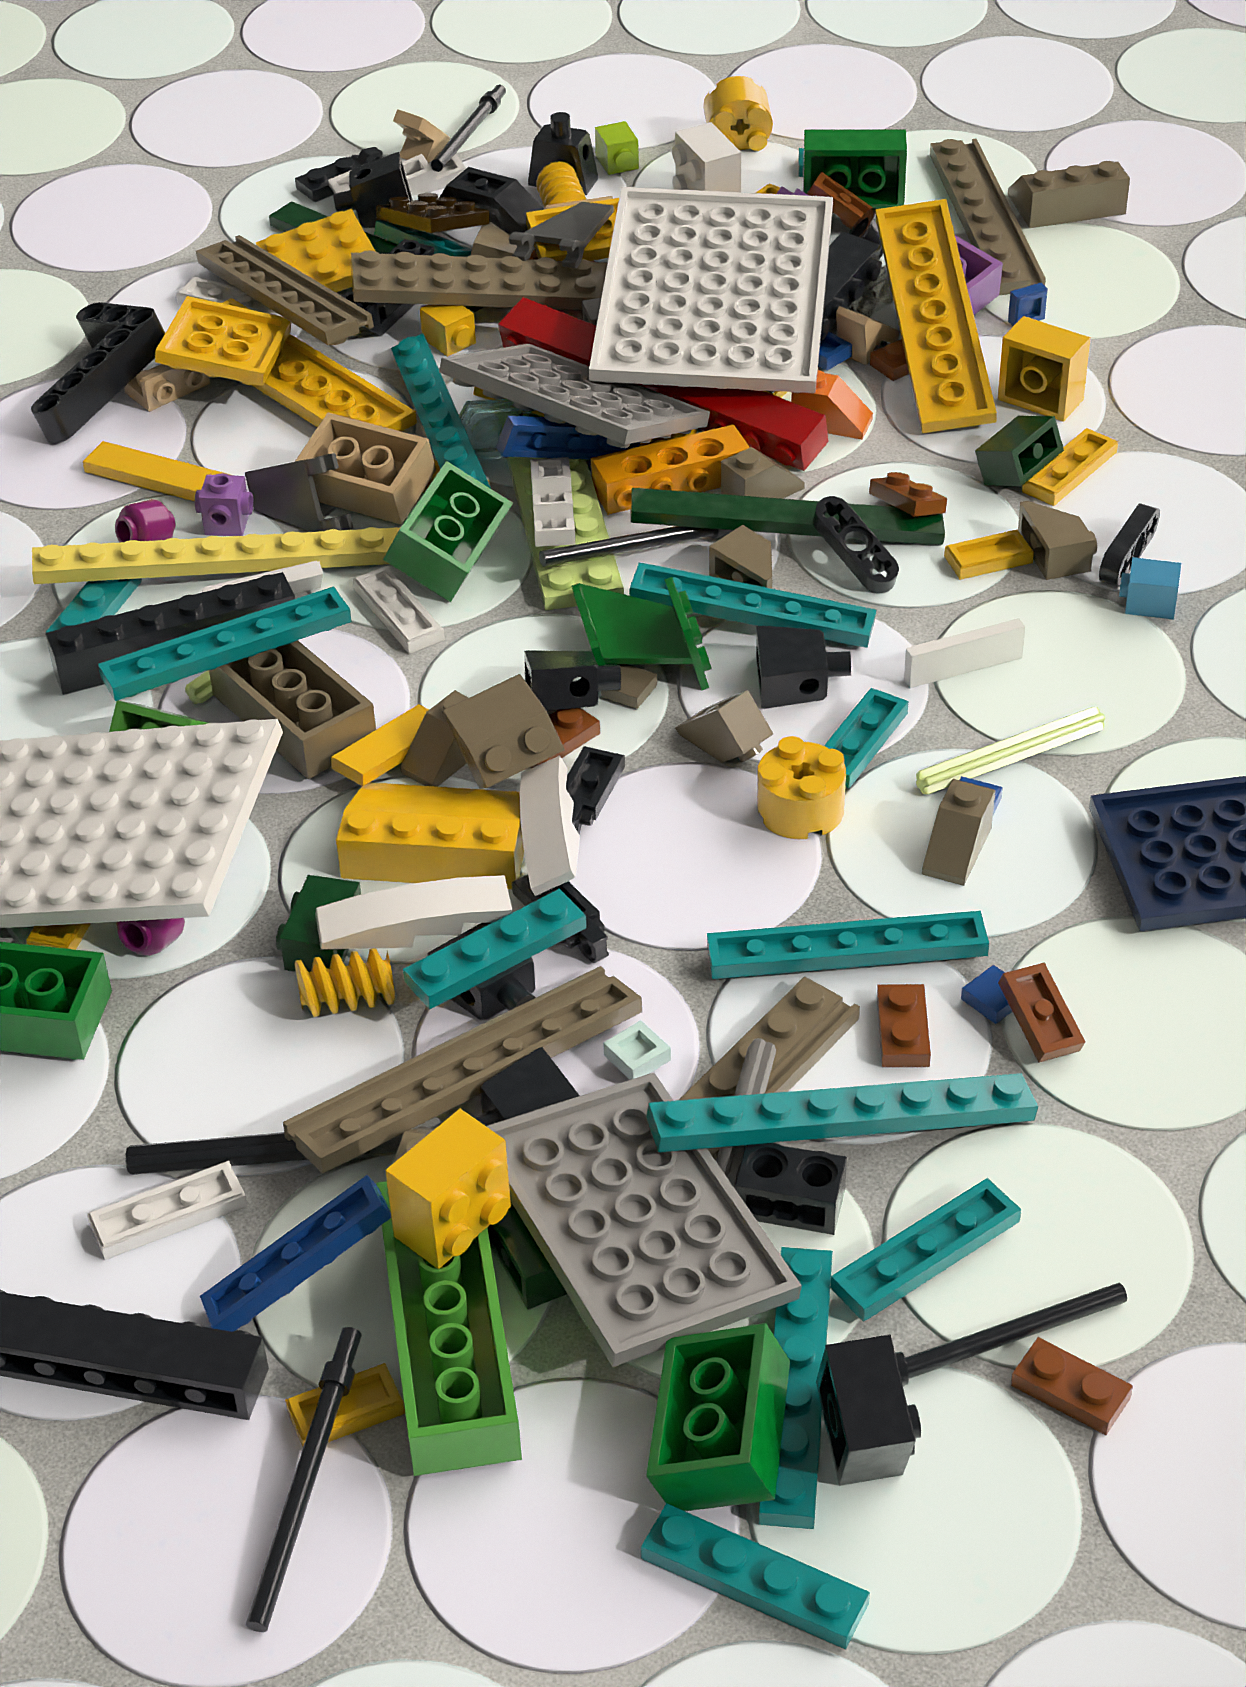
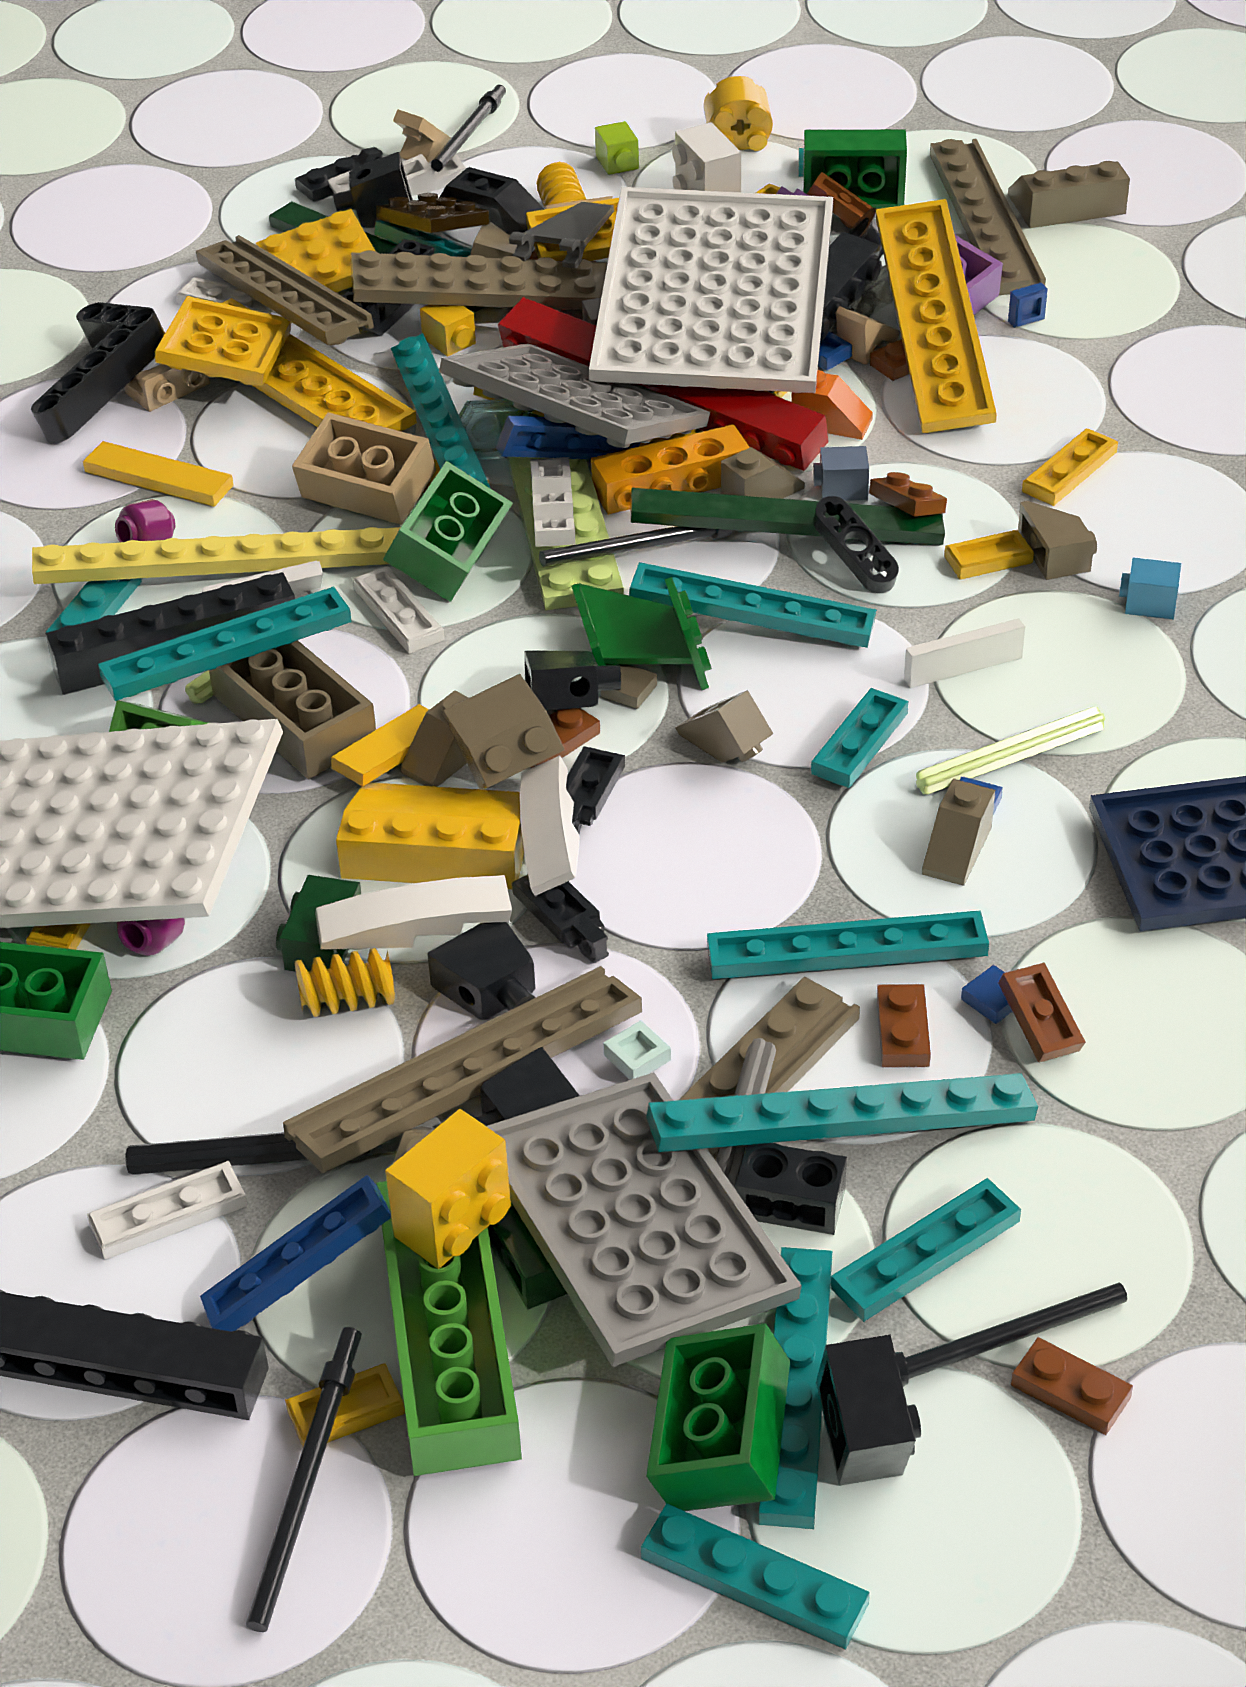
medium lavender brick [195,473,253,536] -> none
dark grey flag [244,453,354,532] -> none
teal plate [403,889,586,1010] -> none
black torso [528,112,598,195] -> none
dark tan slope [709,525,772,589] -> none
black torso [756,626,851,709] -> none
yellow brick [757,736,846,839] -> none
dark green brick [975,416,1064,486] -> none
yellow brick [997,316,1091,422] -> none
black beam [1099,503,1160,586] -> none
none -> sand blue brick [813,446,870,501]

